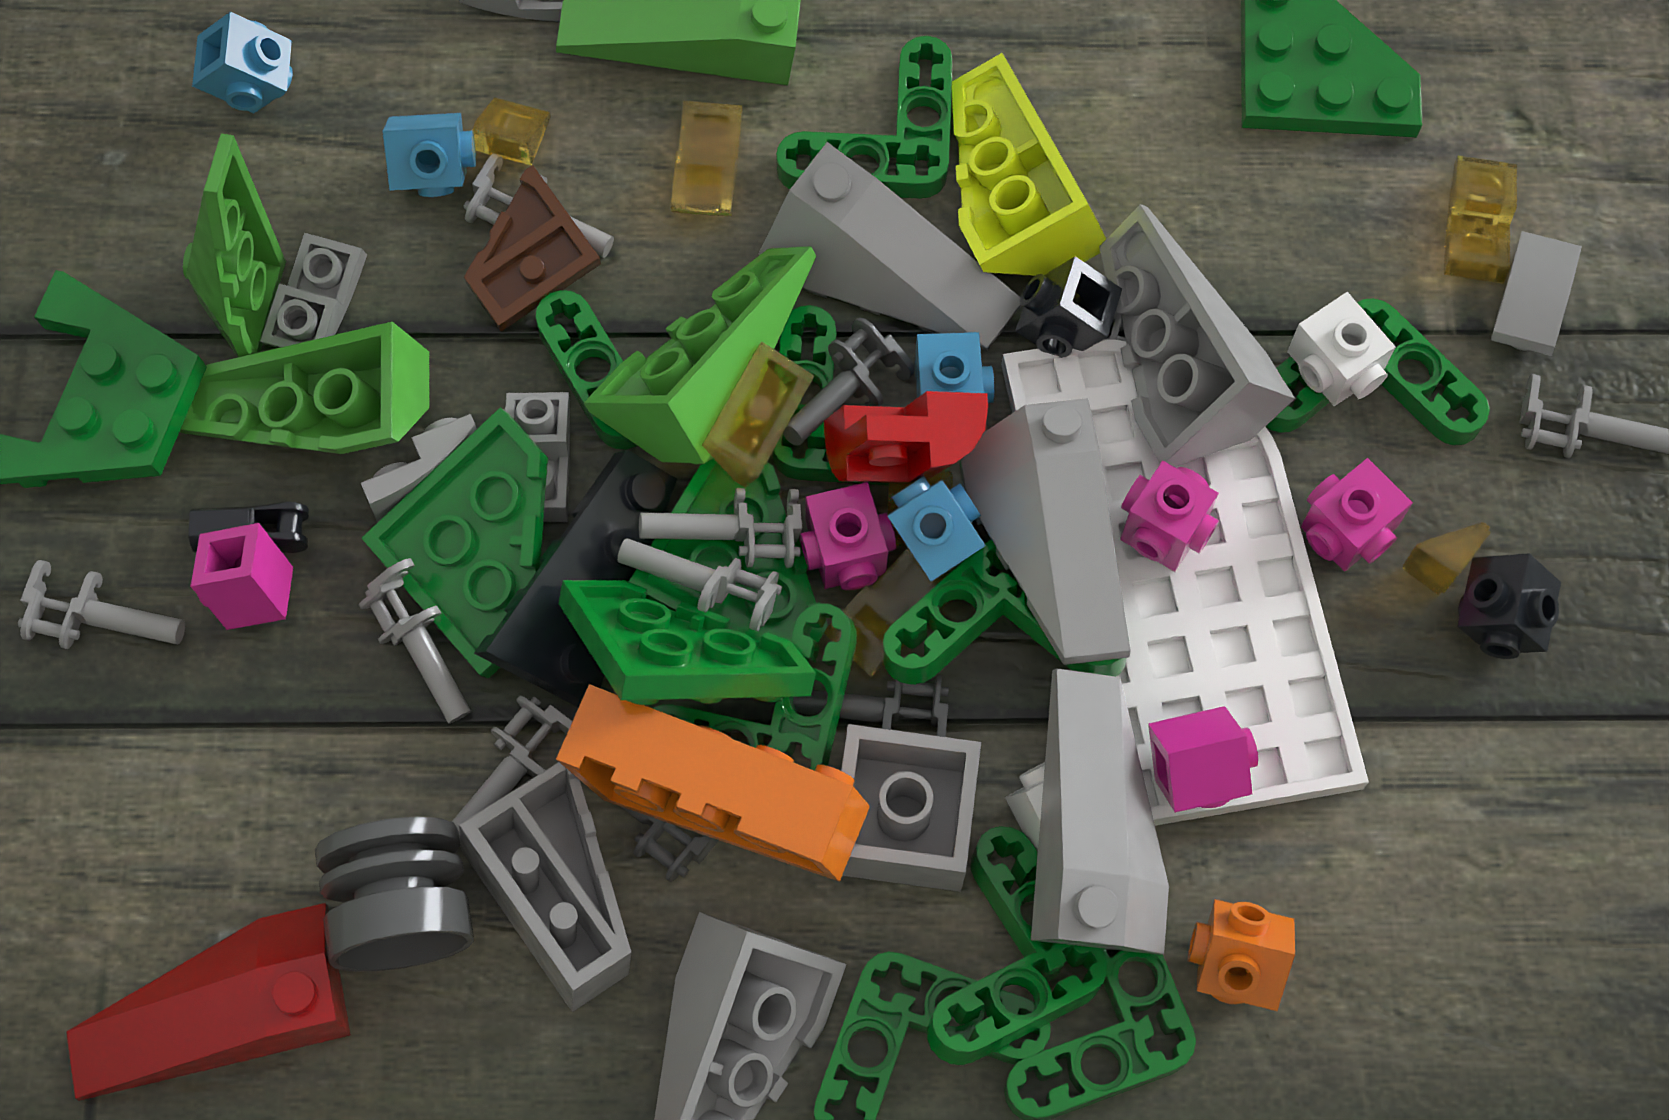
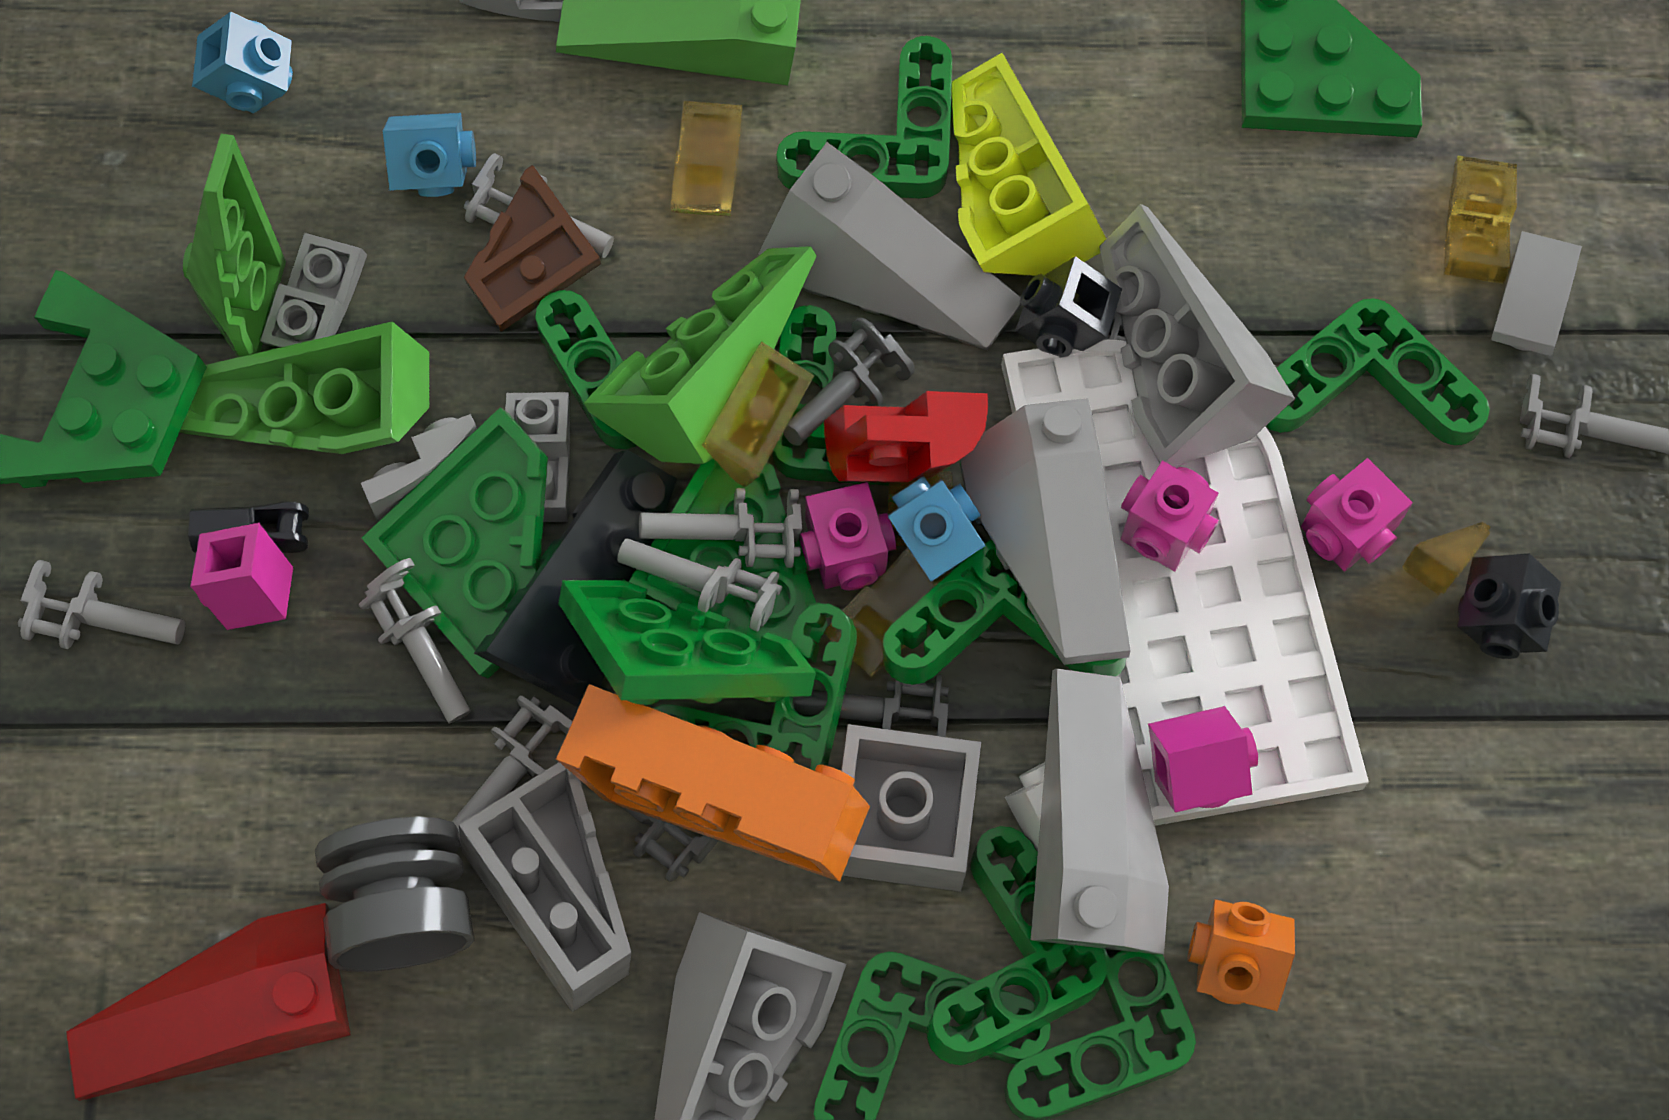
clear yellow slope [471,97,551,165] -> none
dark azure brick [915,332,994,403] -> none
white brick [1287,292,1396,406] -> none

